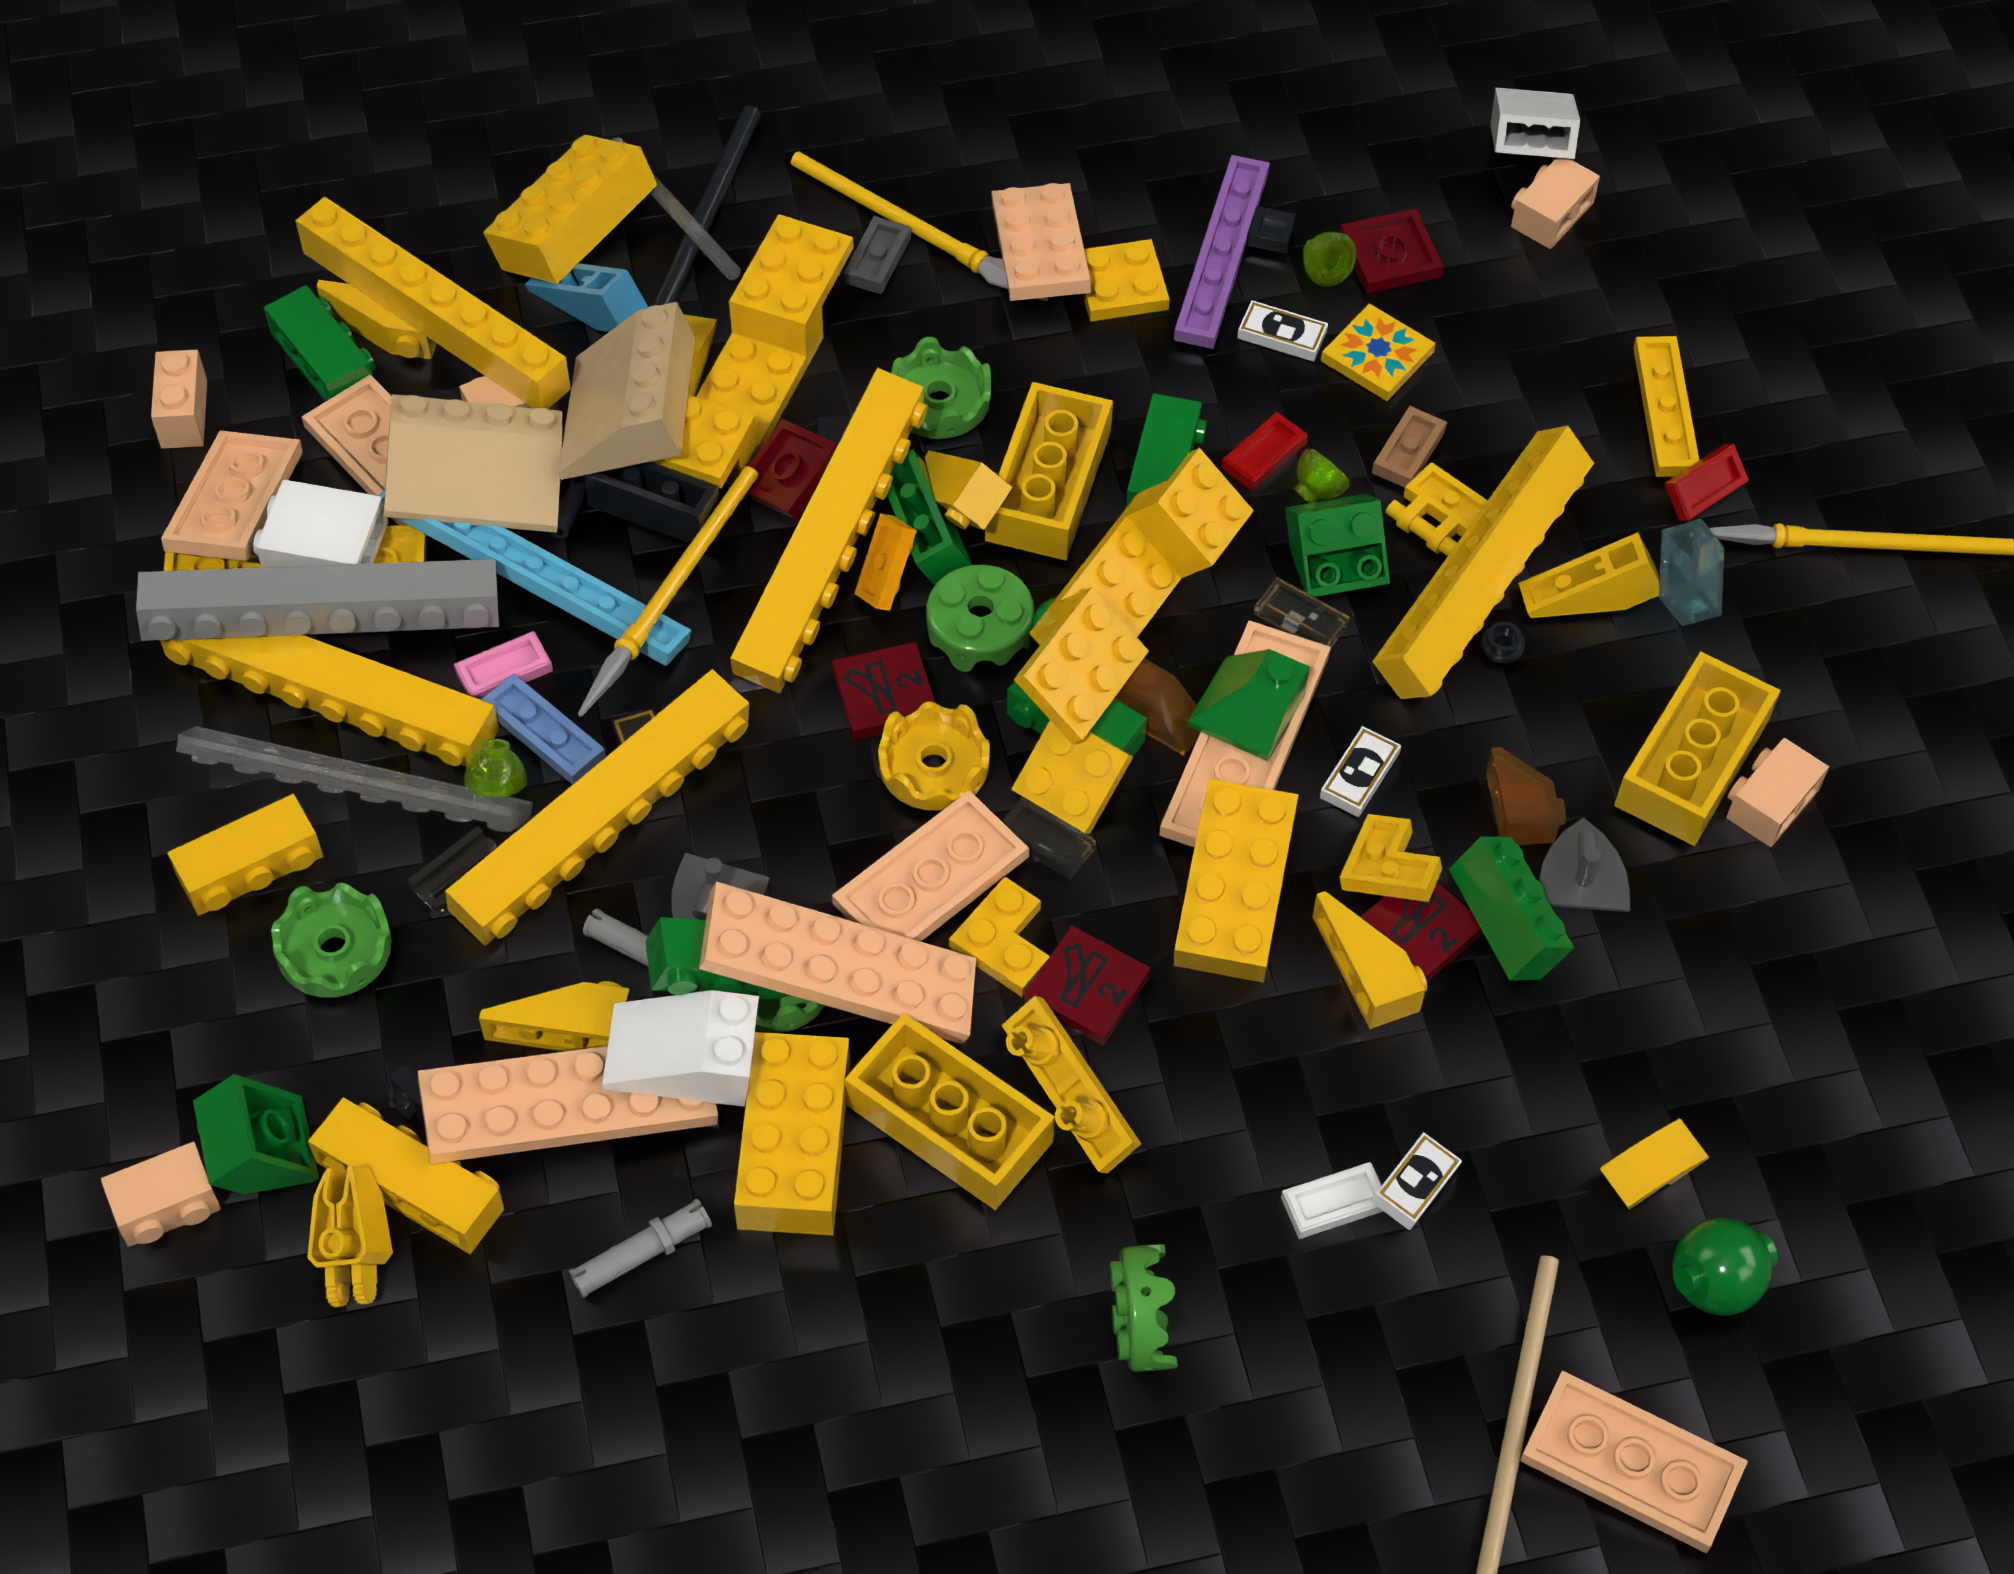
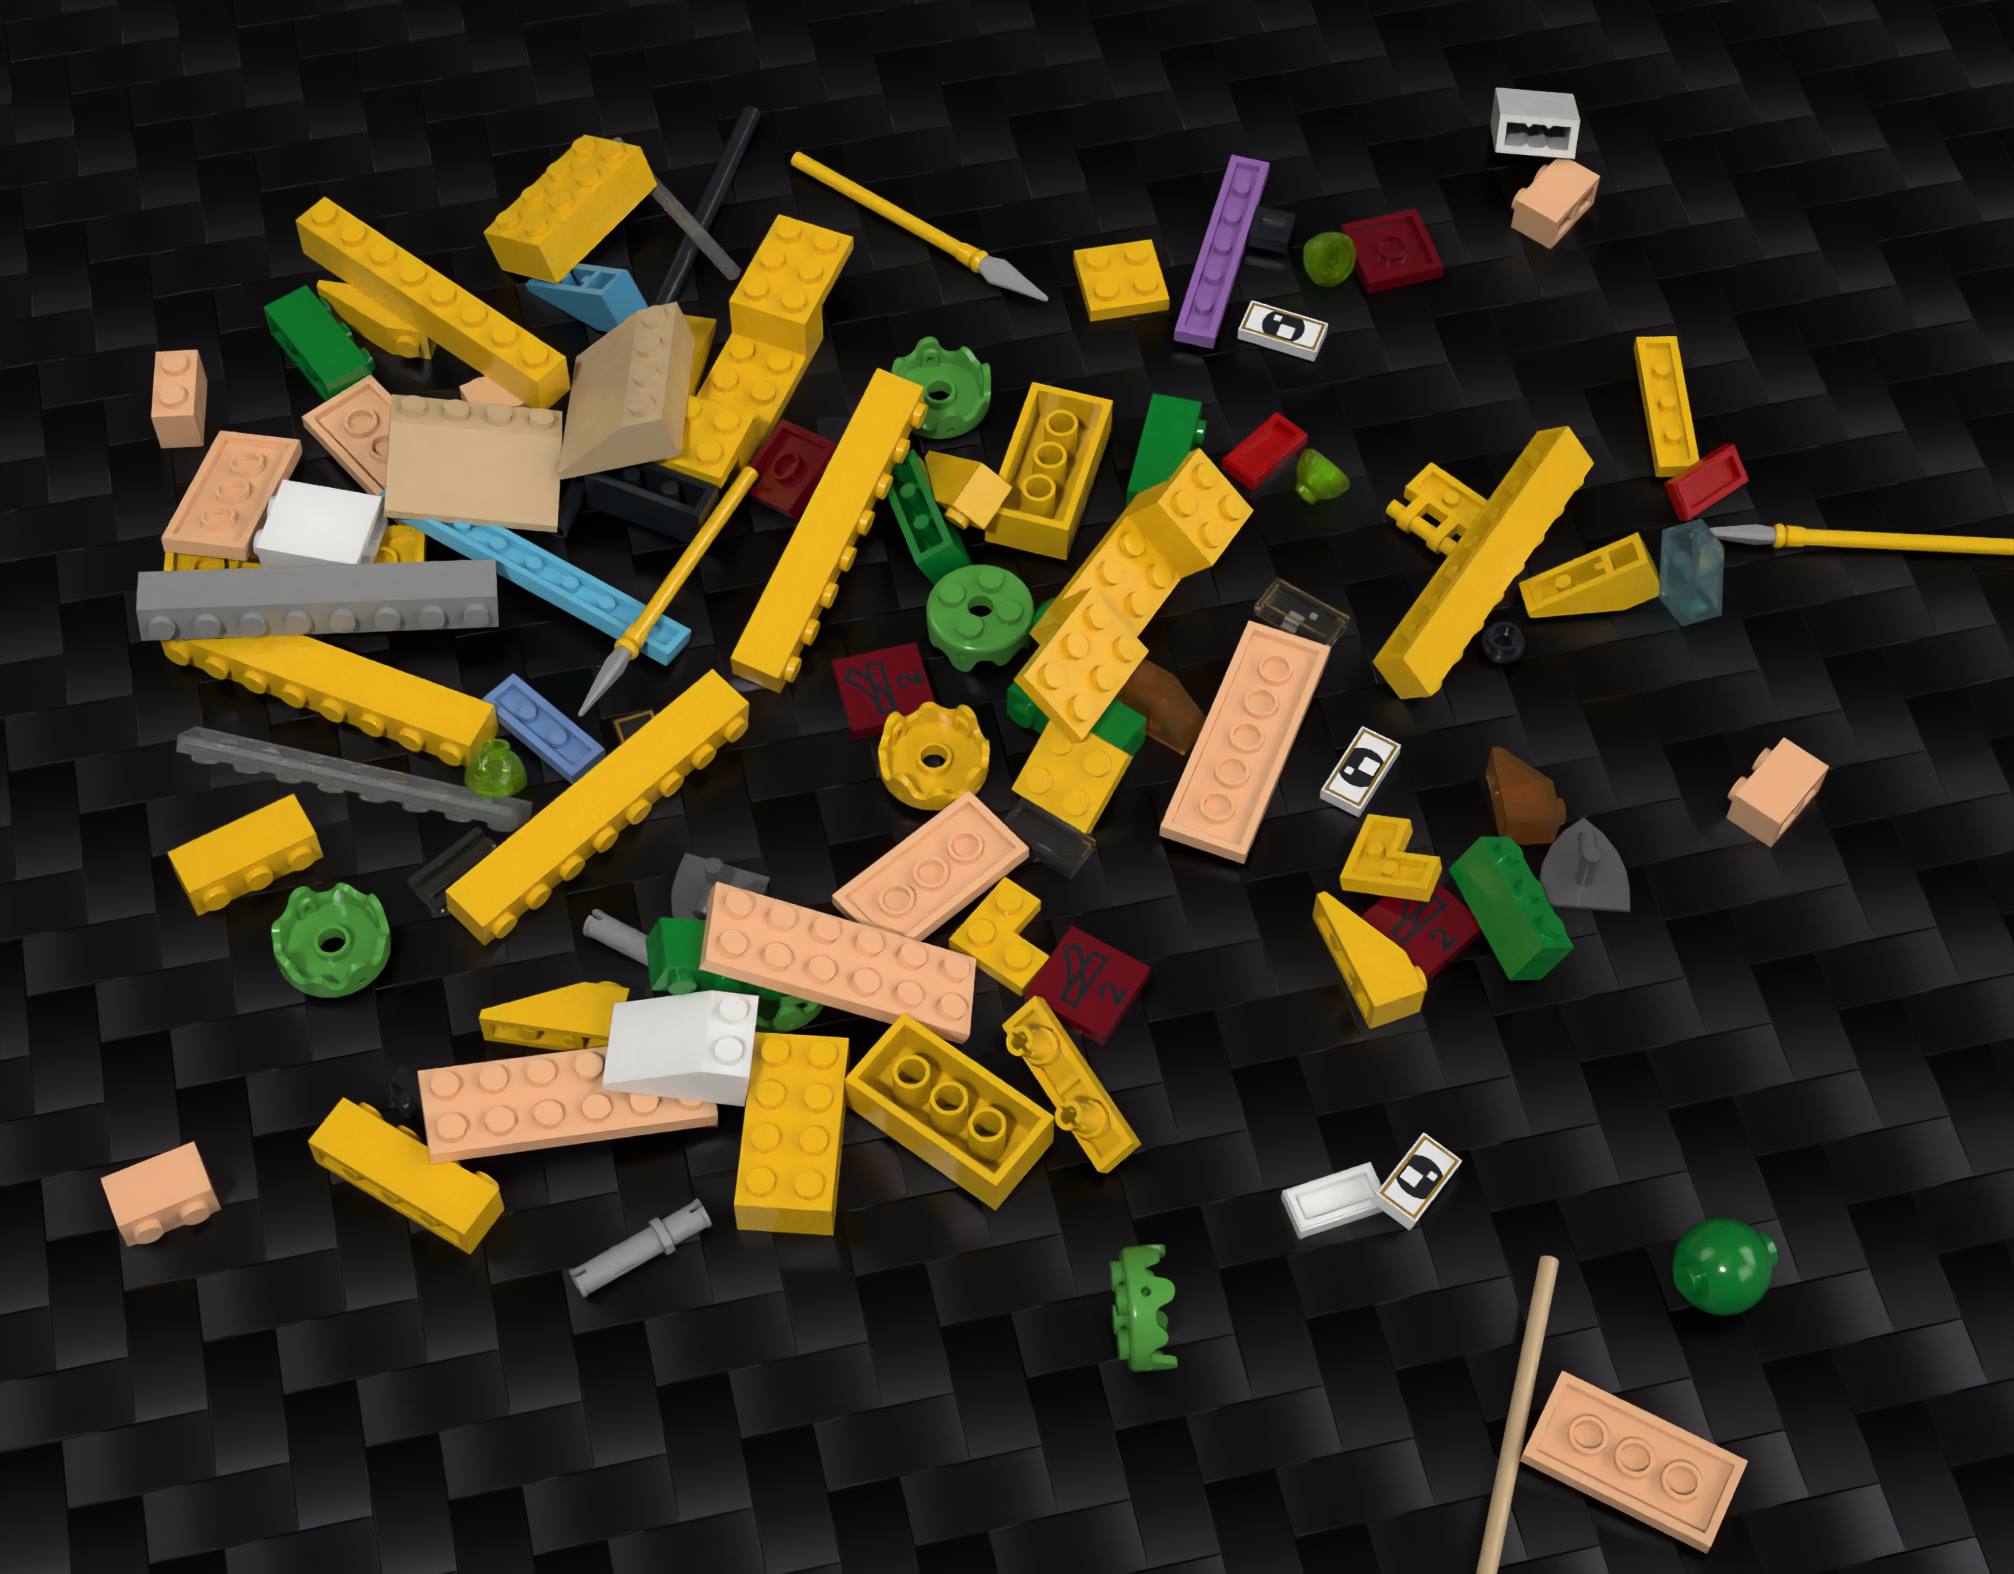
green slope [193,1074,319,1194] -> none
yellow hinge [307,1166,393,1307] -> none
bright pink tile [454,631,553,700] -> none
dark grey plate [844,216,911,294] -> none
light orange plate [854,513,917,611] -> none
light nougat plate [991,183,1091,301] -> none
yellow brick [1173,778,1298,983] -> none
green slope [1187,649,1310,761] -> none
green slope [1285,494,1390,598] -> none
tile [1321,303,1436,401] -> none
medium nougat plate [1372,406,1447,487] -> none
yellow slope [1600,1119,1709,1210] -> none
yellow brick [1614,651,1781,846] -> none

